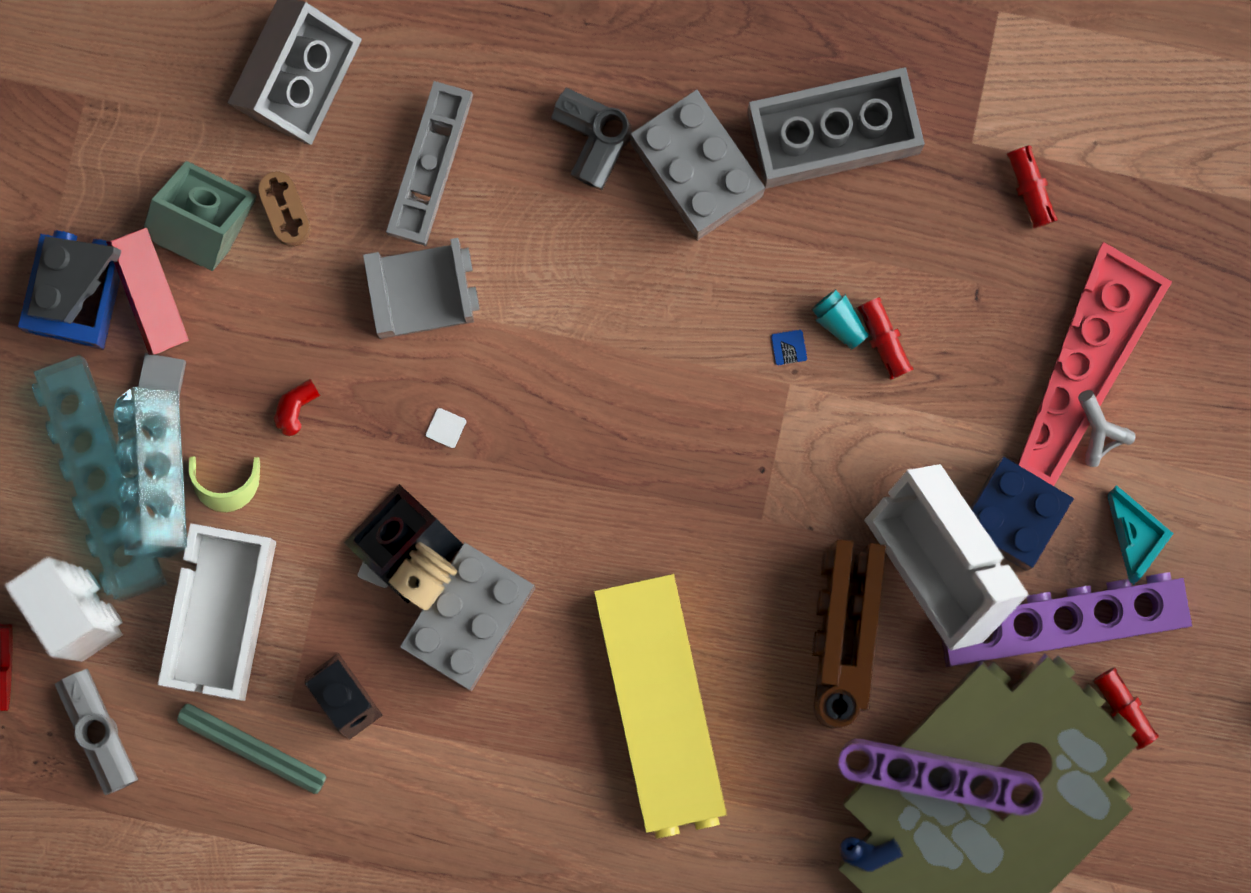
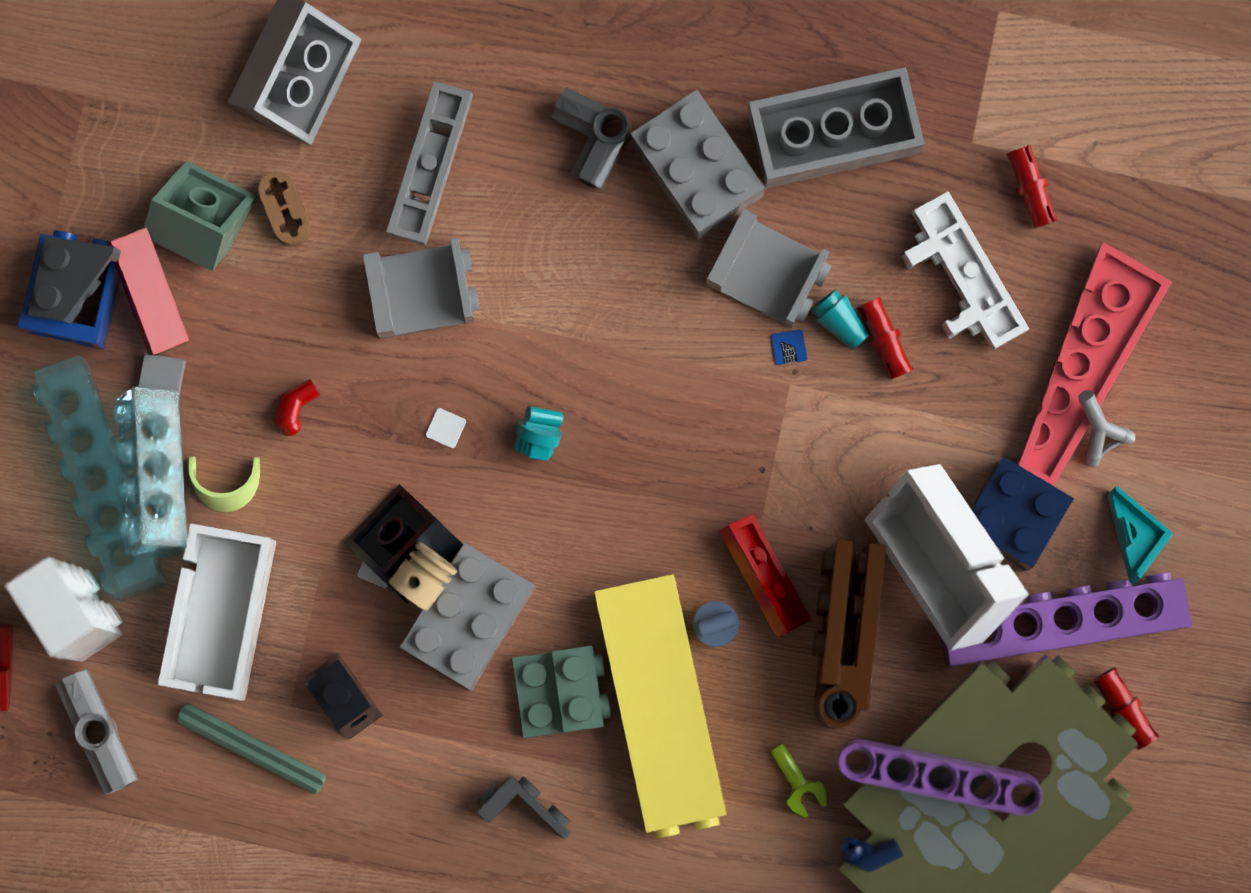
none -> dark grey bracket [477,776,571,839]
none -> sand green plate [512,646,611,738]
none -> teal piece [514,406,563,461]
none -> sand blue piece [693,601,739,647]
none -> light grey panel [706,208,832,328]
none -> red plate [719,514,811,638]
none -> lime bar [770,743,827,818]
none -> white hinge [901,191,1029,351]

